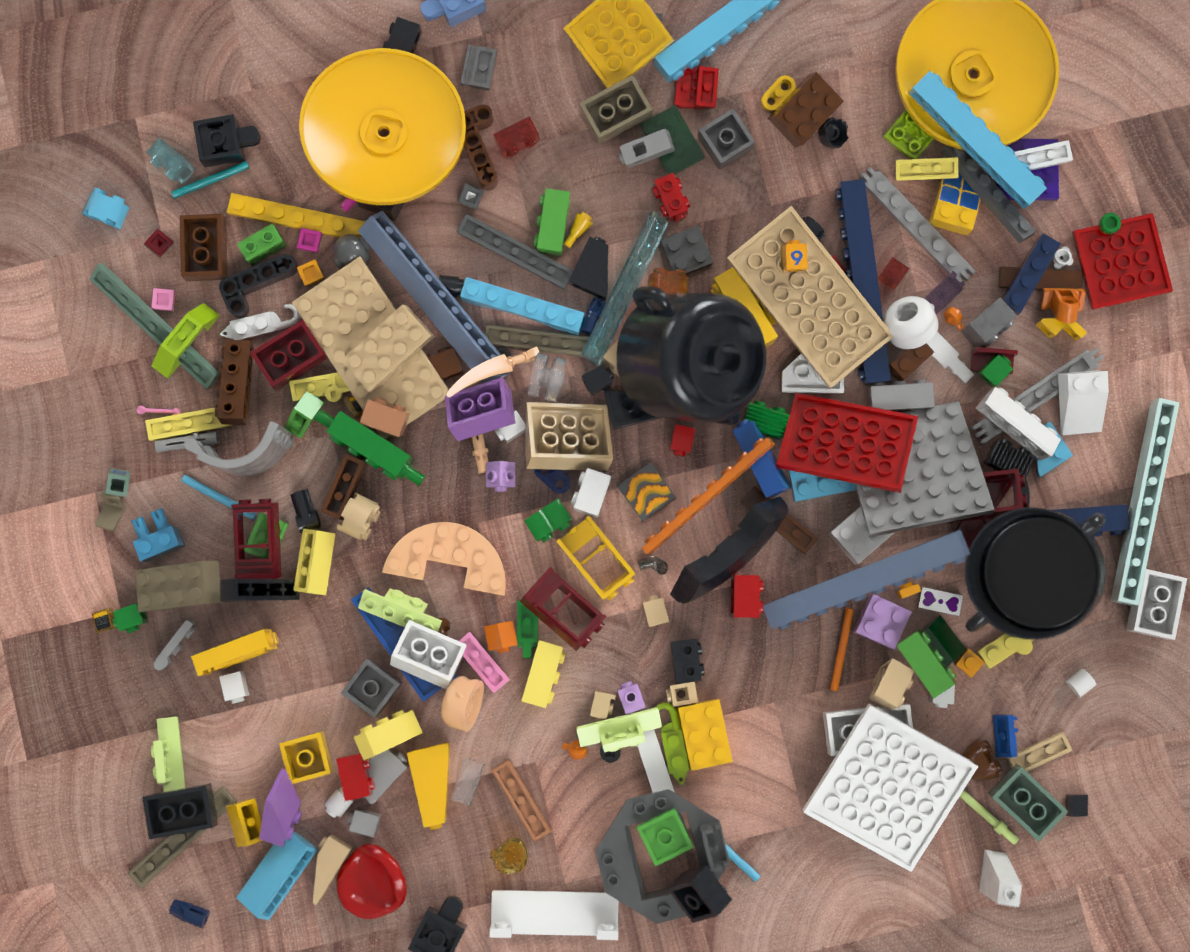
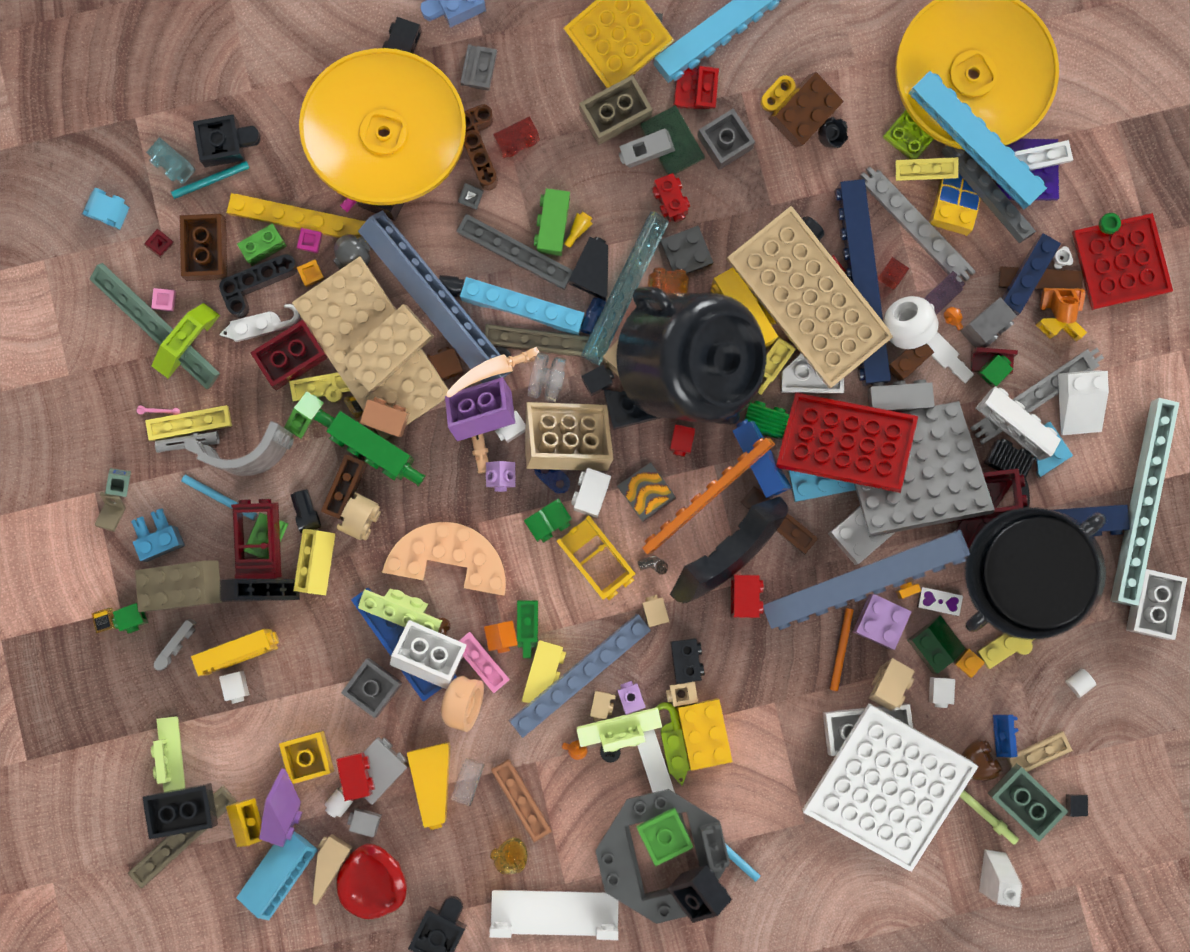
dark blue hinge [169,900,210,929] -> none
reddish brown brick [215,340,254,425] -> none
light yellow brick [354,710,423,760] -> none
dark red door [520,567,607,651] -> none
light orange brick [782,240,808,272] -> none
bright green brick [896,629,957,698] -> none
none -> sand blue plate [508,614,651,738]
none -> light yellow hinge [758,337,796,395]

